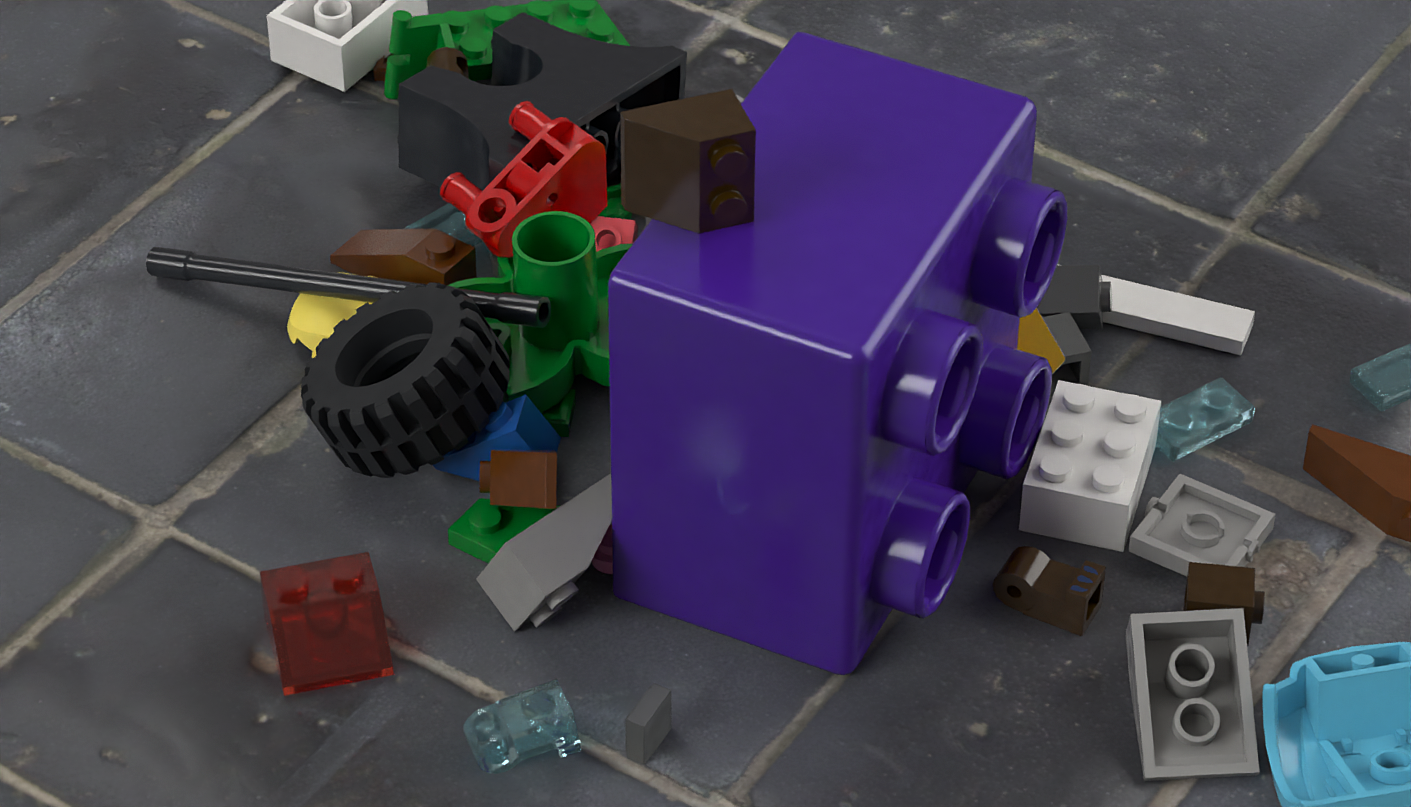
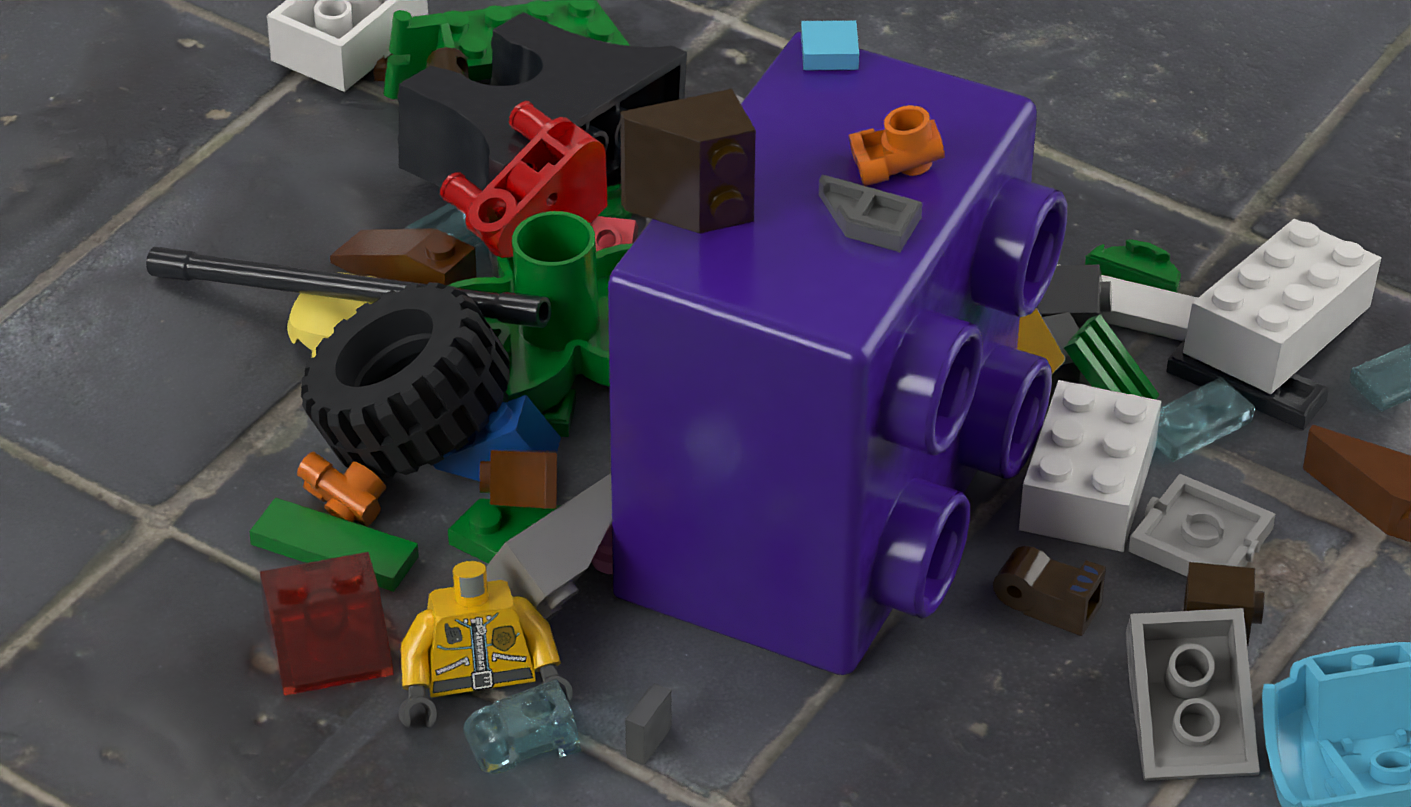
none -> green tile [249,497,419,592]
none -> orange plate [297,452,387,527]
none -> yellow torso [398,561,573,727]
none -> medium azure tile [801,20,859,70]
none -> dark grey tile [819,175,922,252]
none -> orange plate [848,106,945,186]
none -> green tile [1063,314,1160,400]
none -> green tile [1085,239,1181,293]
none -> black tile [1166,339,1329,430]
none -> white brick [1183,219,1381,394]

